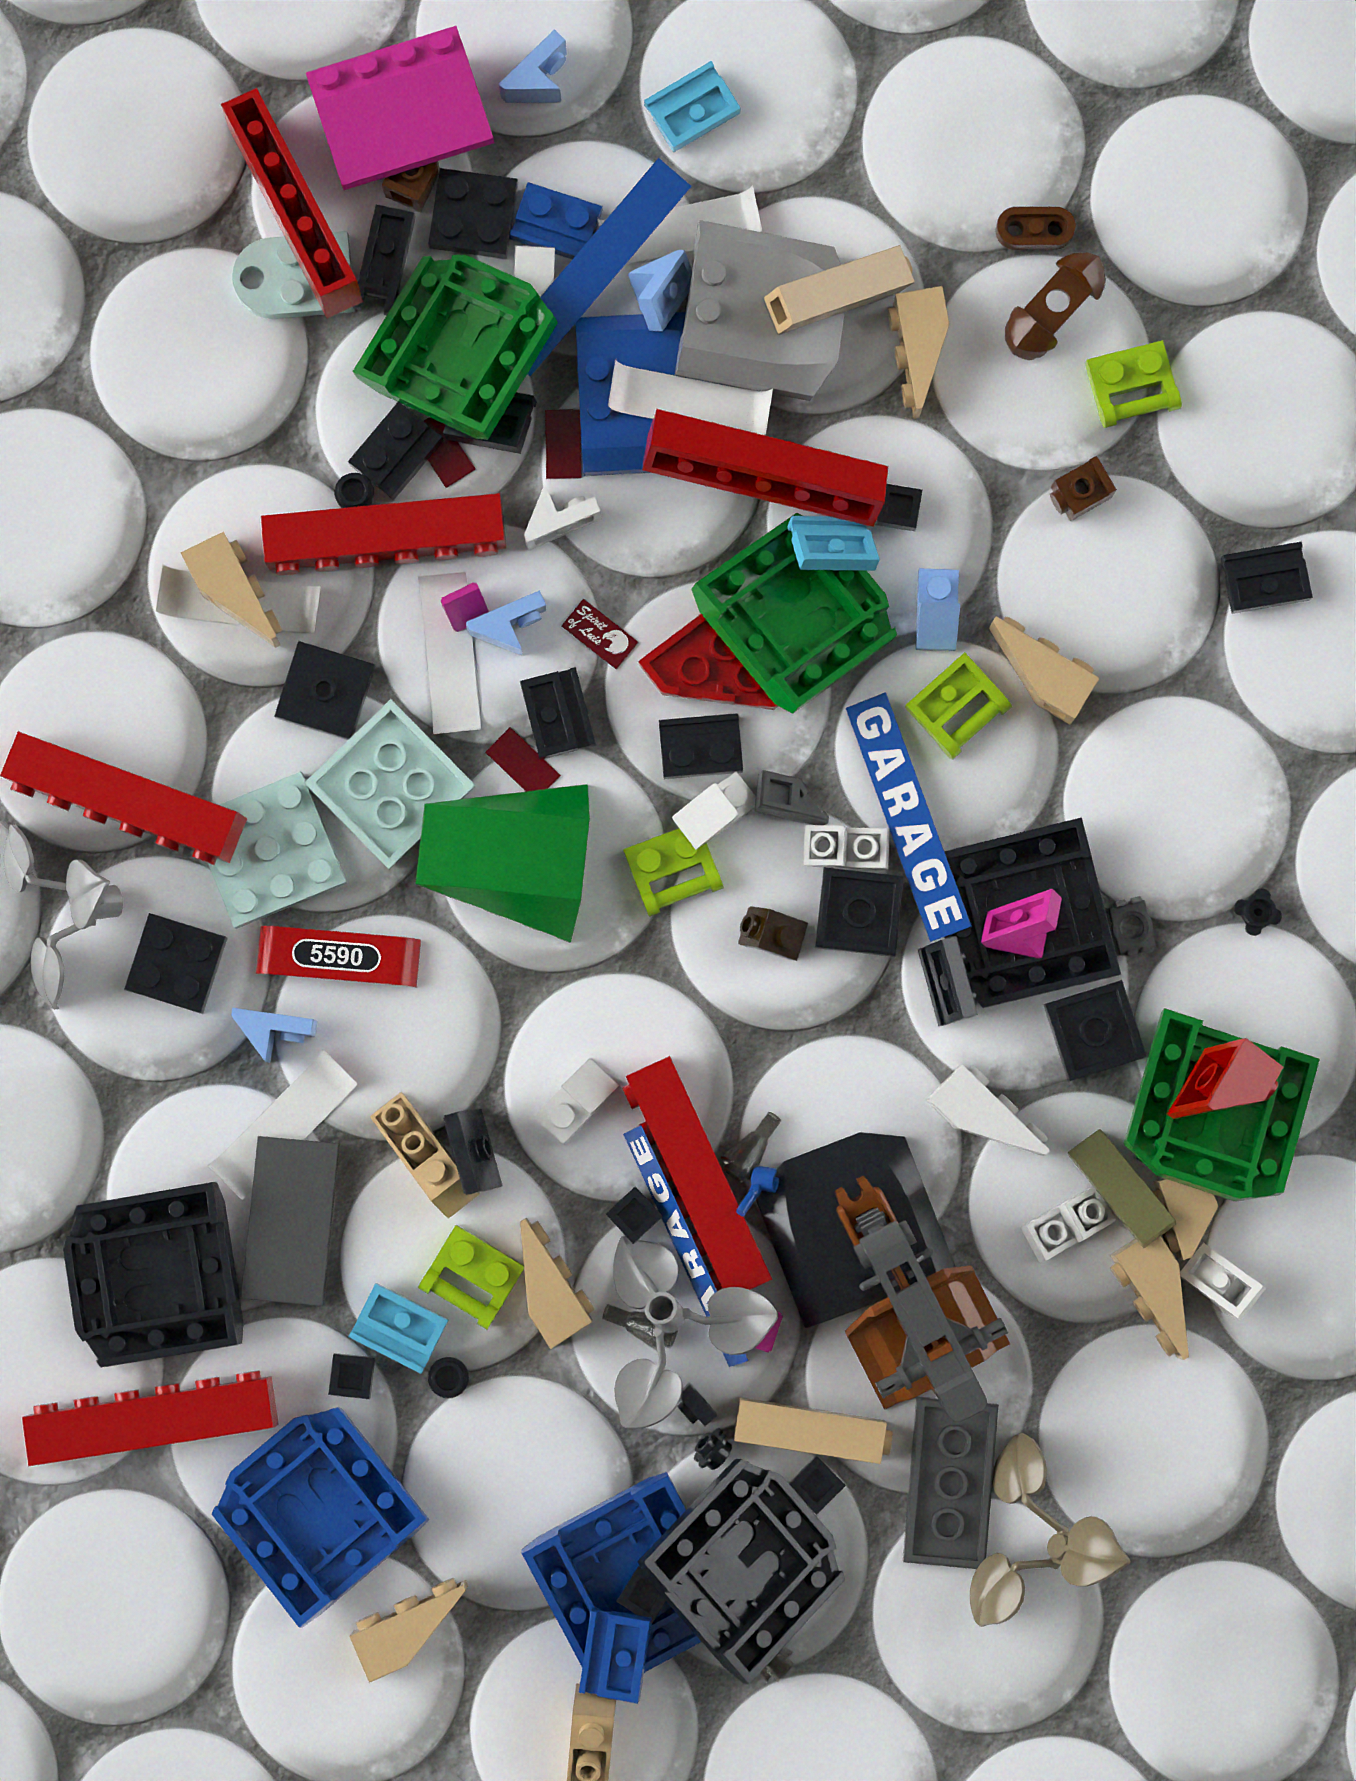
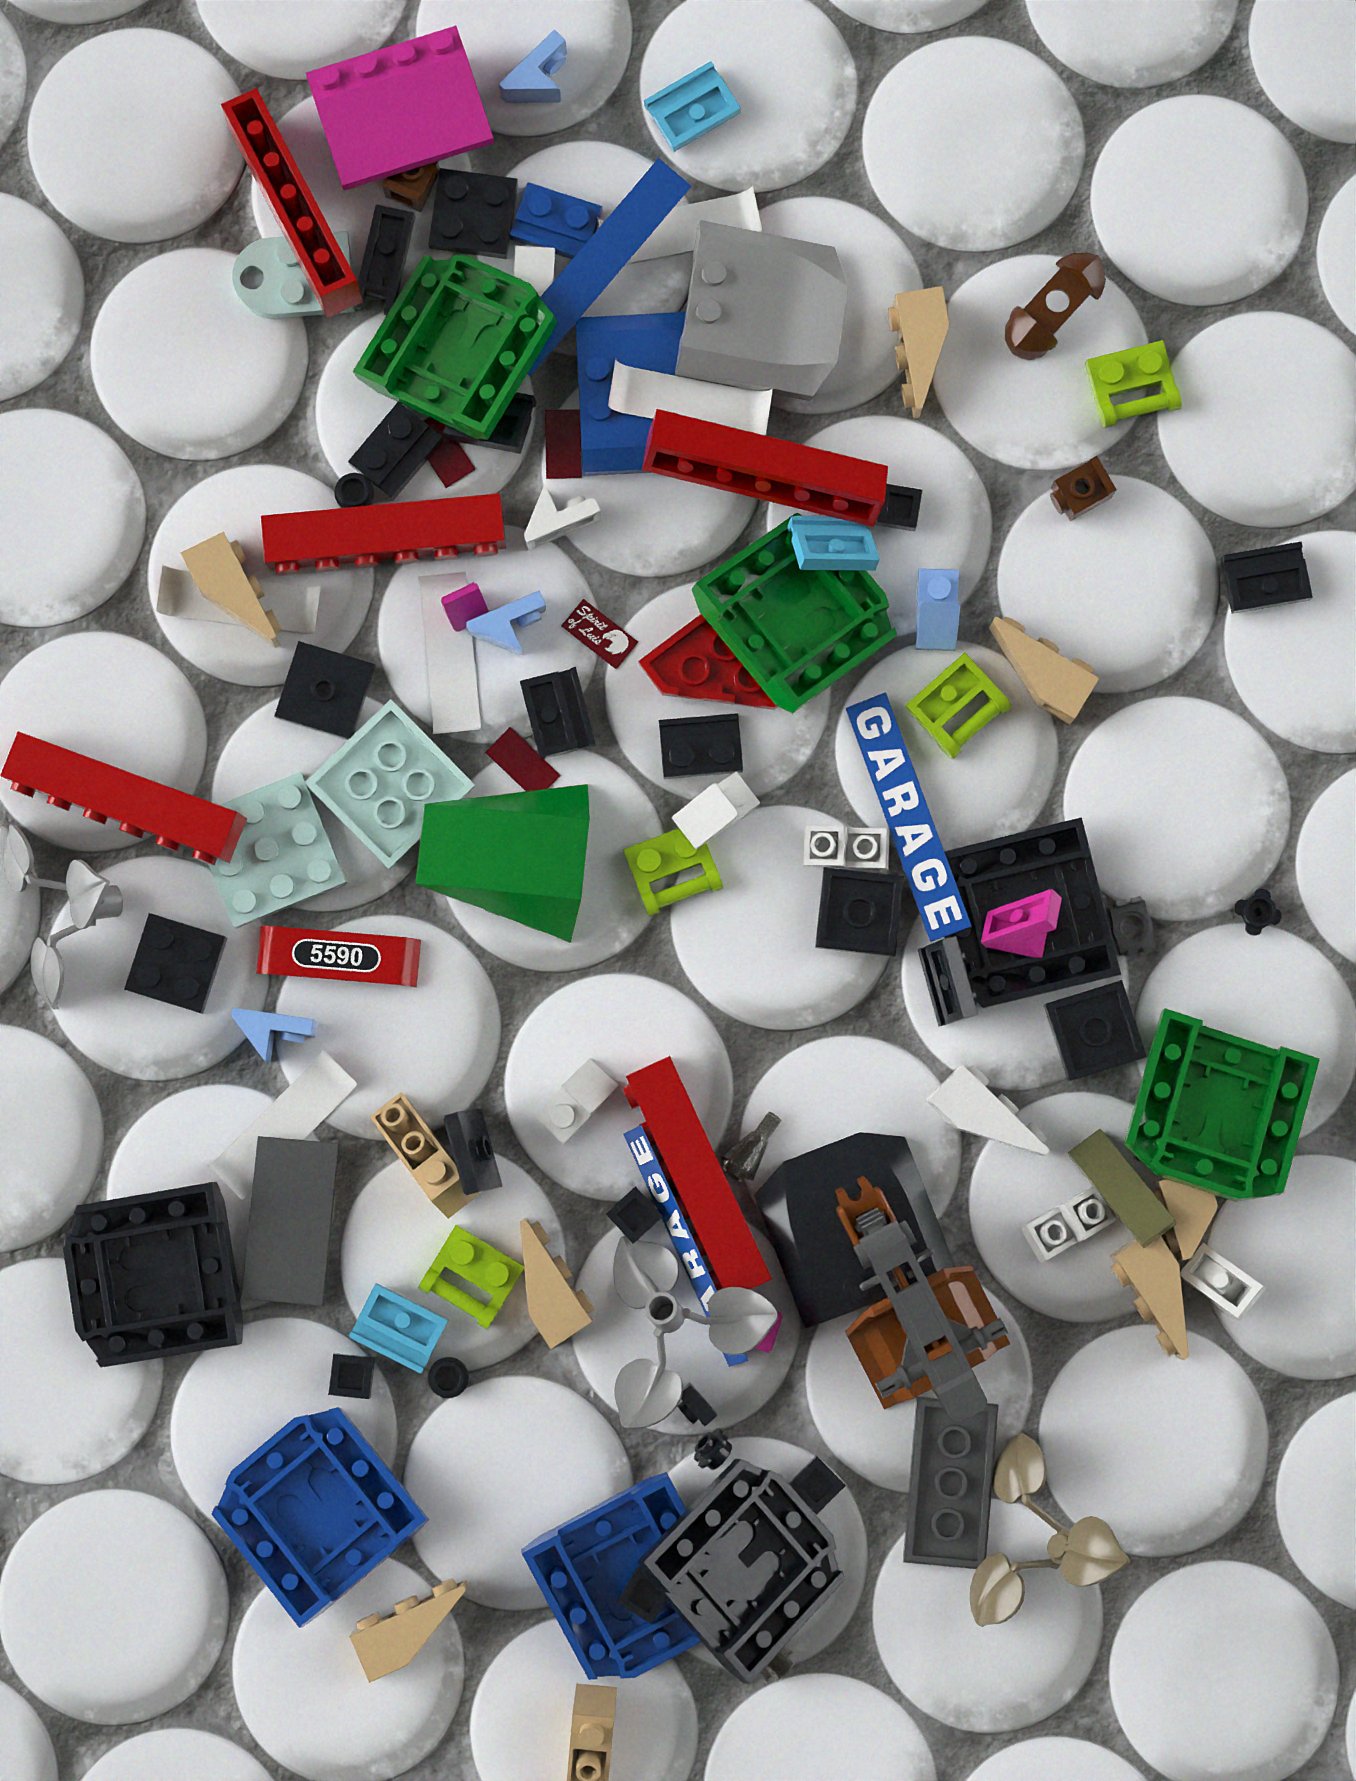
red brick [22,1370,279,1467] -> none
blue plate [579,1607,652,1704] -> none
clear smoke cone [602,1304,678,1352] -> none
light blue slope [628,250,692,331] -> none
tan brick [733,1397,893,1464] -> none
blue hand [736,1166,779,1216] -> none
dark brown bracket [738,906,808,961] -> none
dark grey tile [755,770,829,825] -> none
tan brick [764,245,915,335] -> none
reddish brown plate [995,207,1076,250] -> none
slope [1167,1038,1283,1119] -> none

